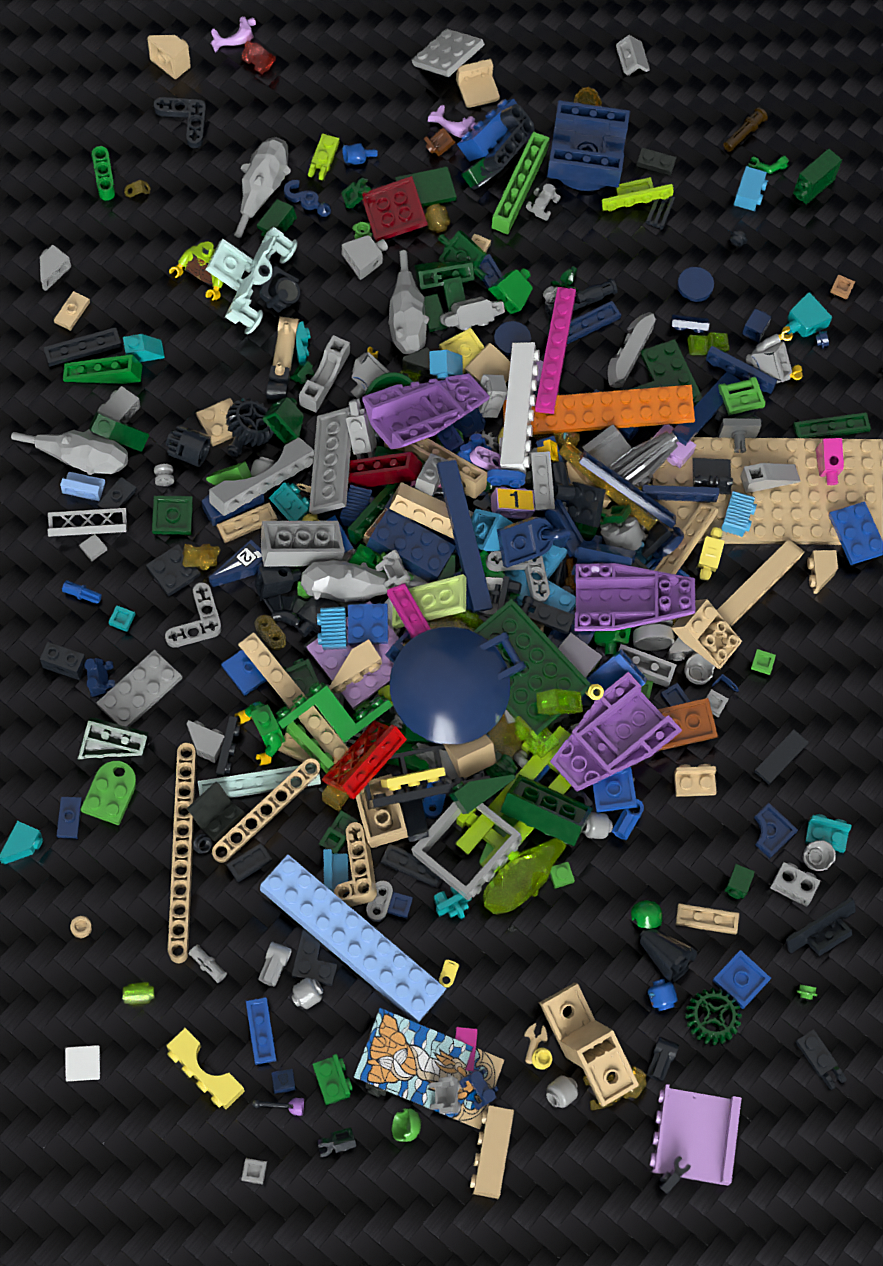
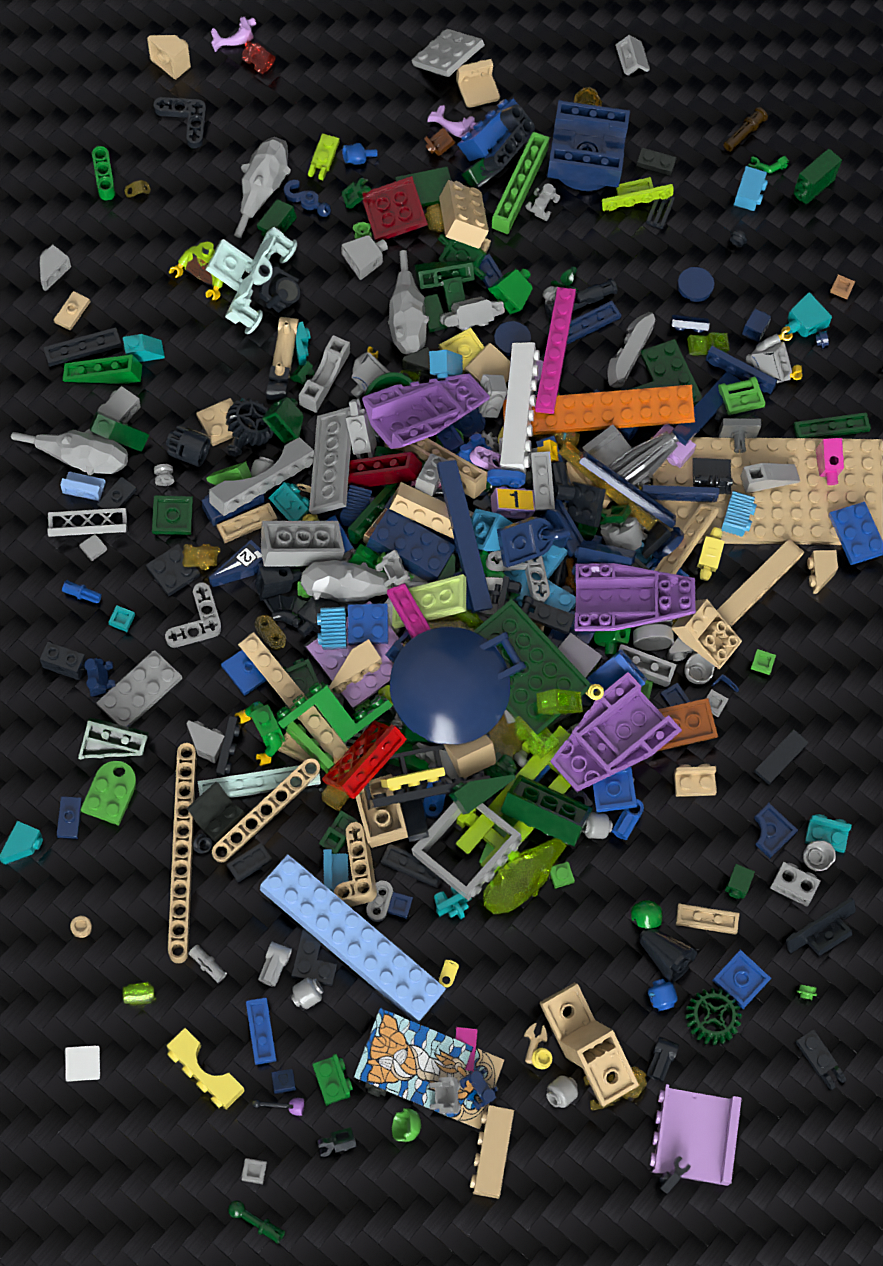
none -> dark green pin [228,1200,285,1244]
none -> tan brick [439,180,489,249]

